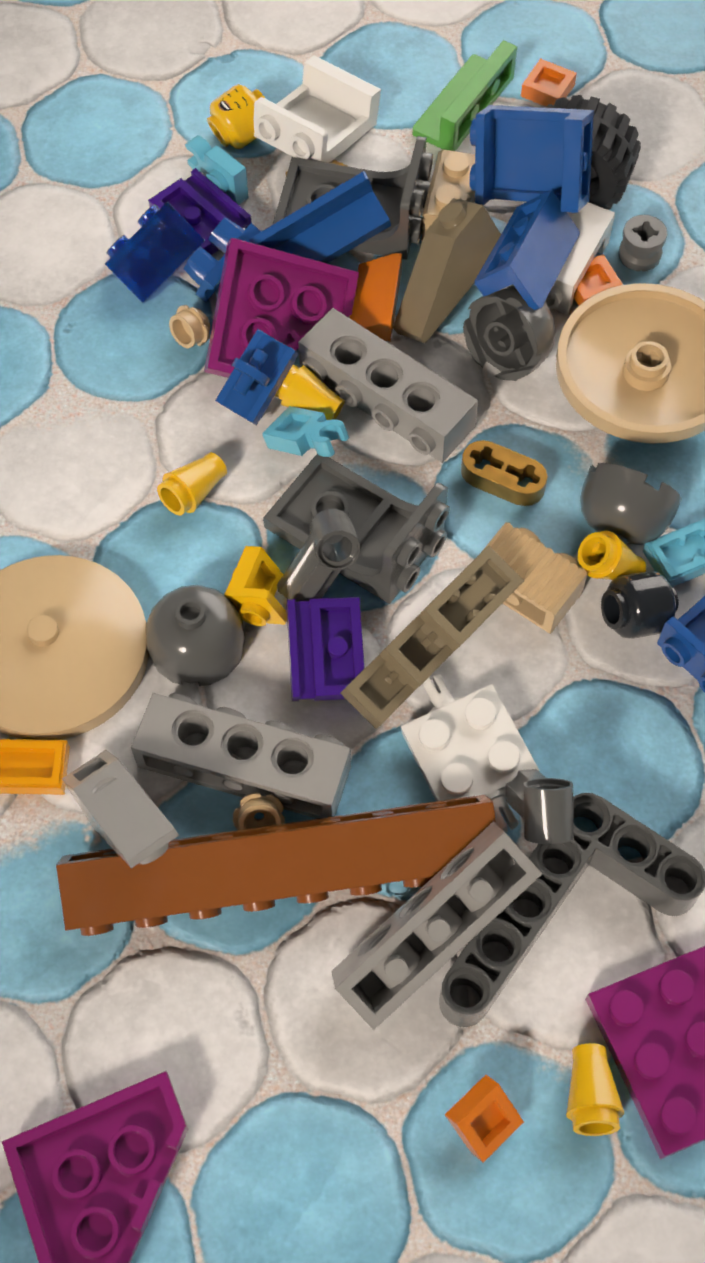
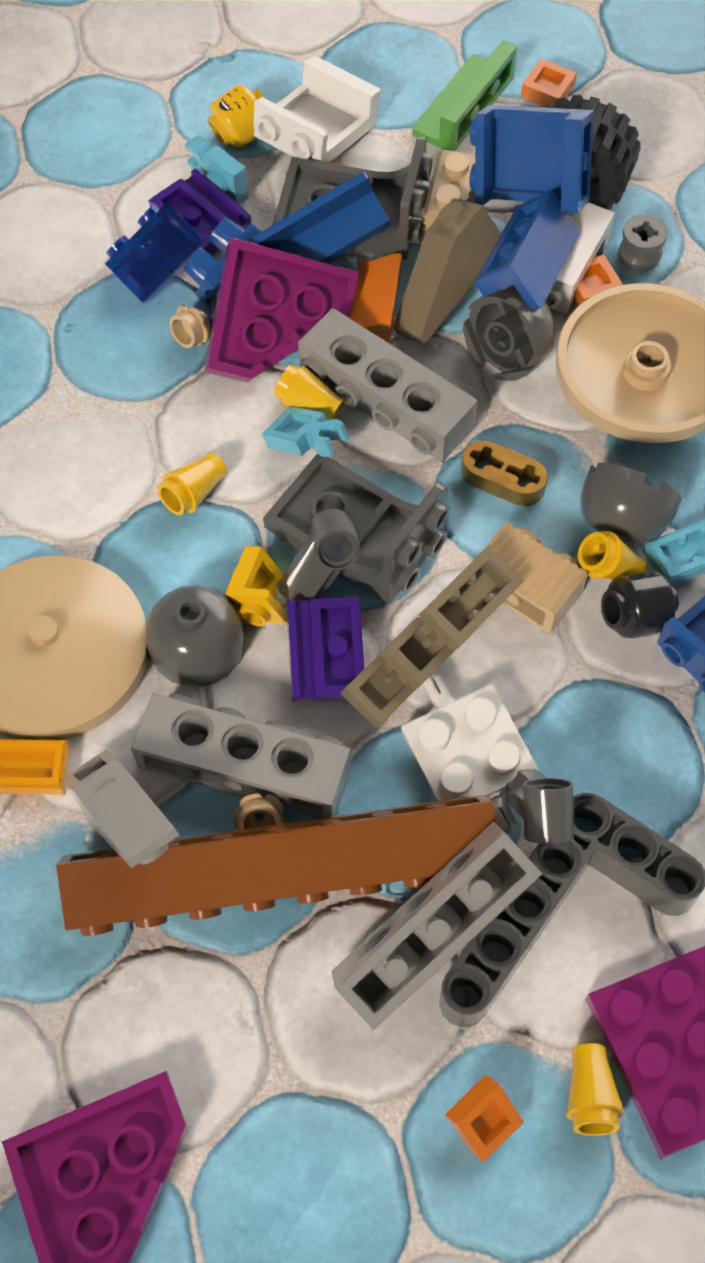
blue hips [215,329,299,426] -> none

